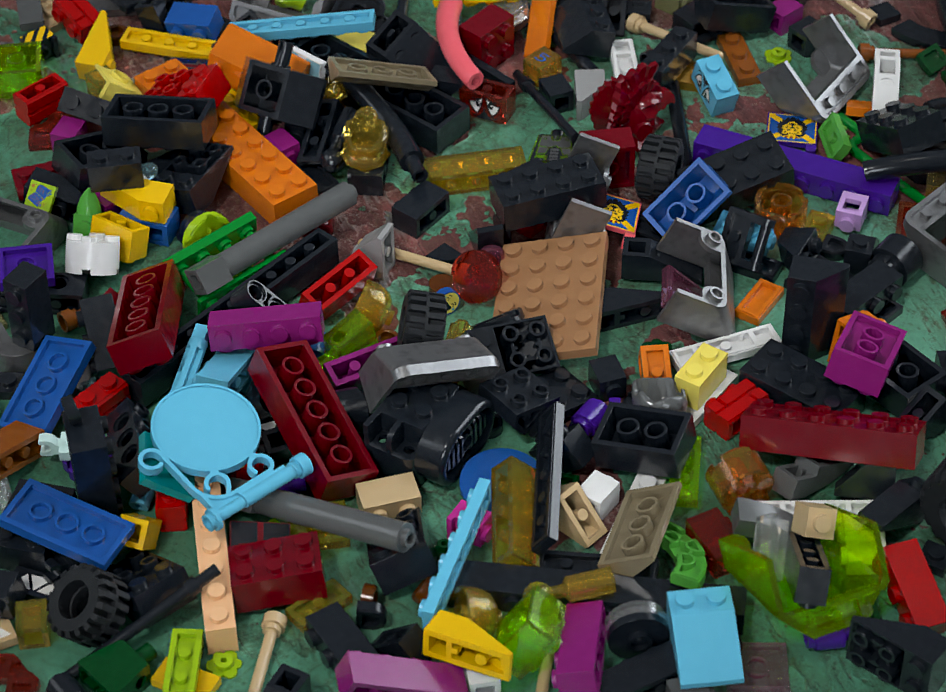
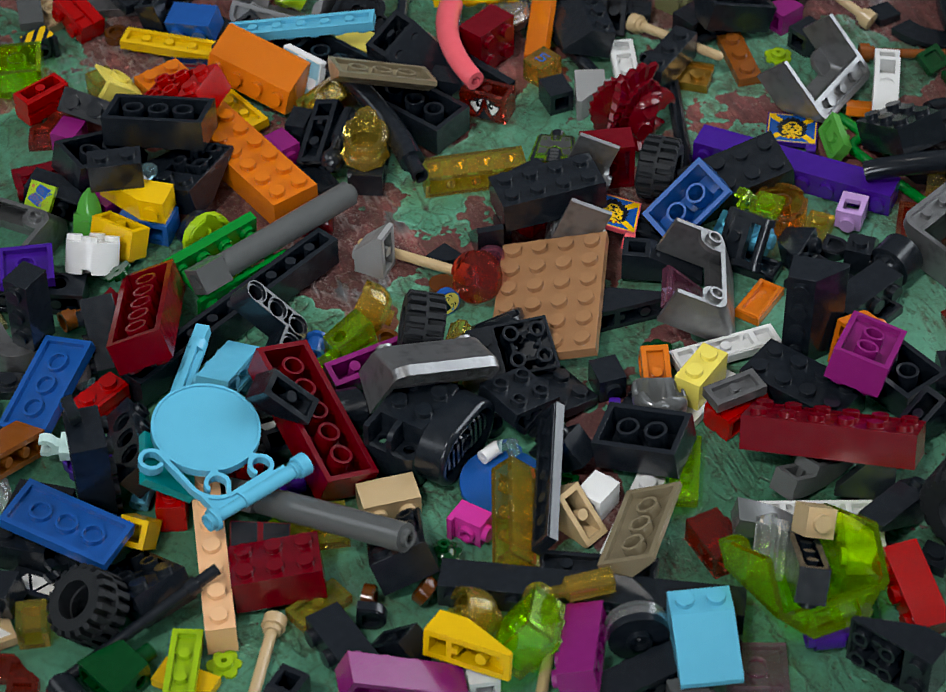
yellow slope [75,10,116,83] -> none
magenta brick [207,301,325,353] -> none
black slope [233,40,328,136] -> none
red brick [299,249,378,321] -> none
black brick [391,180,450,239] -> none
medium azure plate [418,478,491,631] -> none
black bar [512,69,579,143] -> none
dark purple brick [569,398,607,437] -> none
bright green tile [660,521,707,589] -> none
medium azure brick [691,54,740,117] -> none
clear orange brick [705,446,774,516] -> none
none -> dark green plant [104,260,131,283]
none -> black slope [245,368,319,425]
none -> arm [477,438,522,464]
none -> flat silver plate [702,368,767,413]
none -> clear neon green plate [735,187,785,220]

